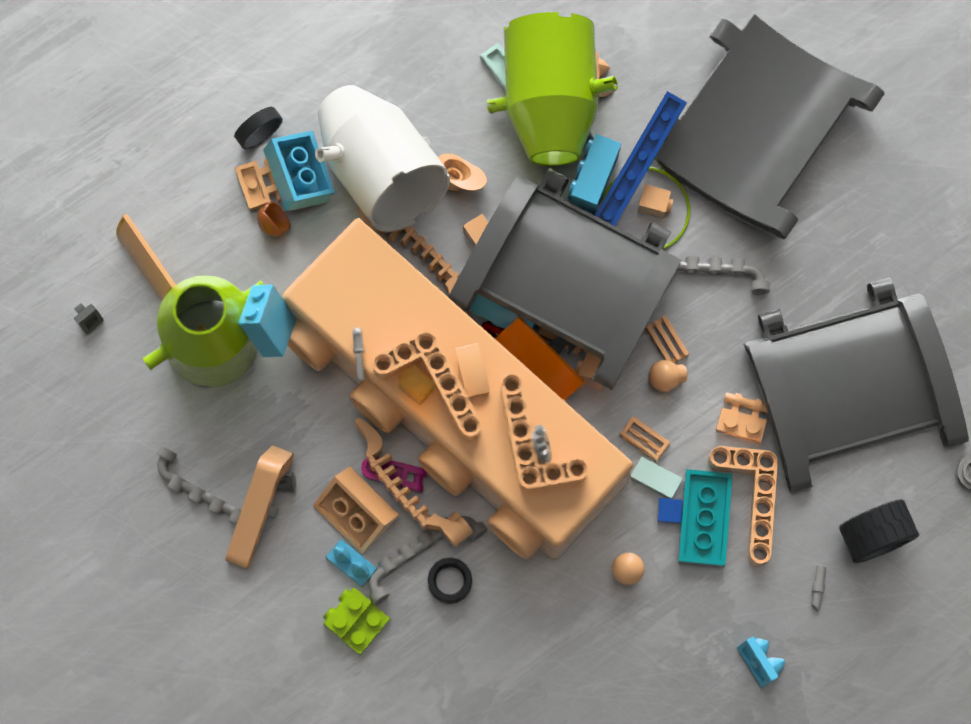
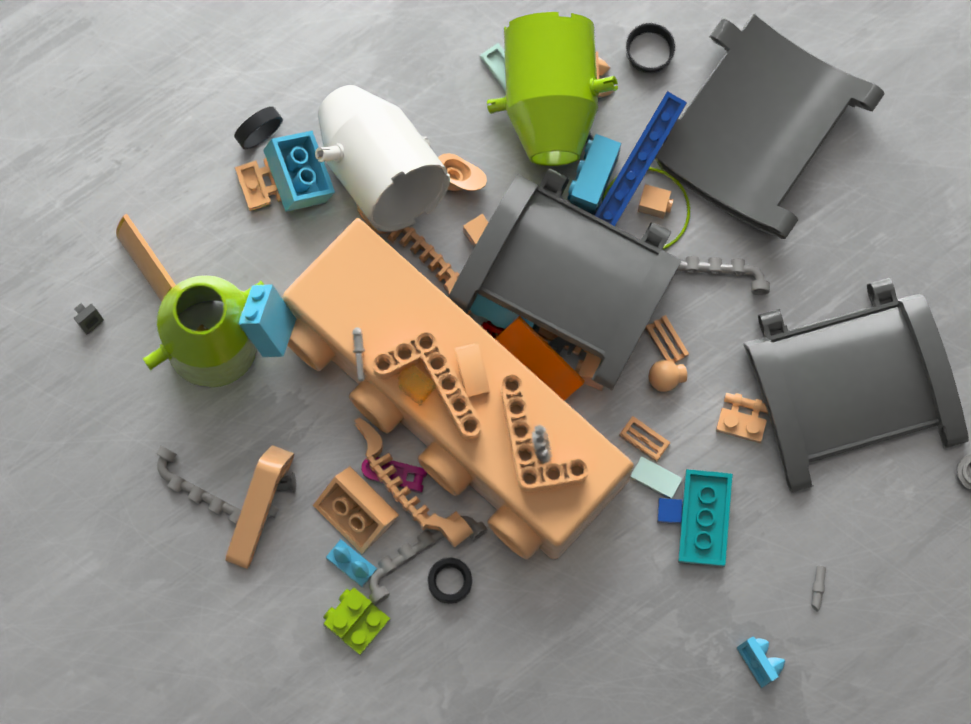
dark orange hair [257,201,291,237] -> none
light nougat piece [612,553,645,585] -> none
light nougat beam [708,446,778,567] -> none
black tyre [839,499,919,563] -> none
none -> black tyre [626,23,675,73]

